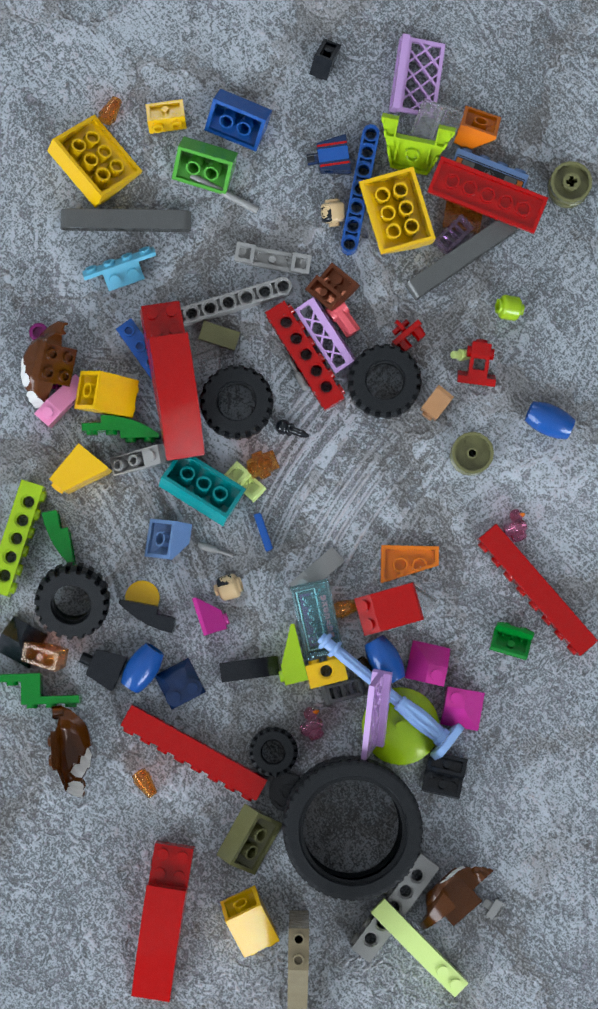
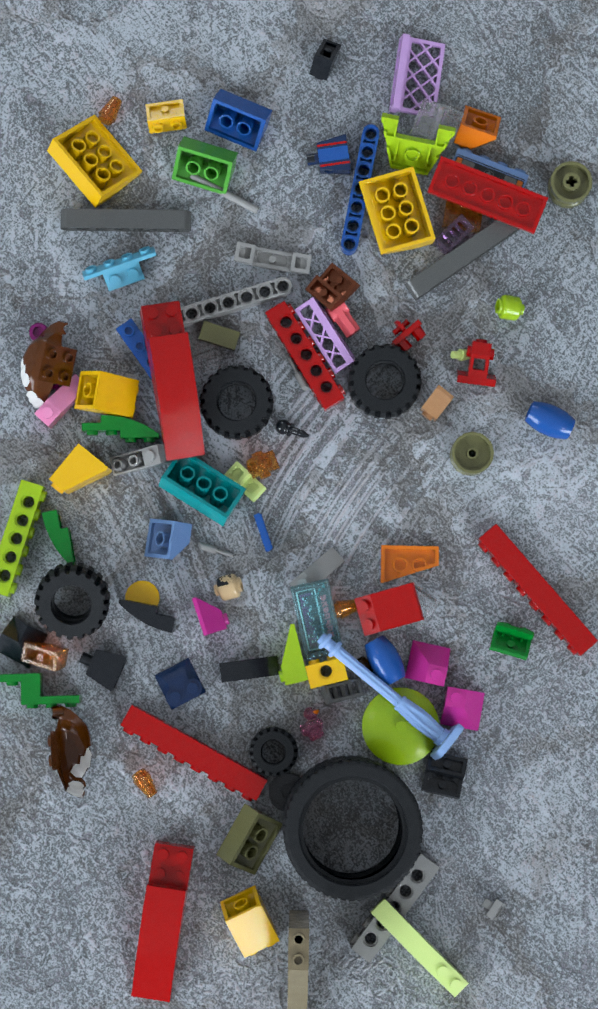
blue piece [121,643,164,693] -> none
tan head [321,199,346,227] -> none
lavender fence [361,669,393,760] -> none
reddish brown animal [420,866,494,930] -> none
clear pink animal [503,509,528,542] -> none

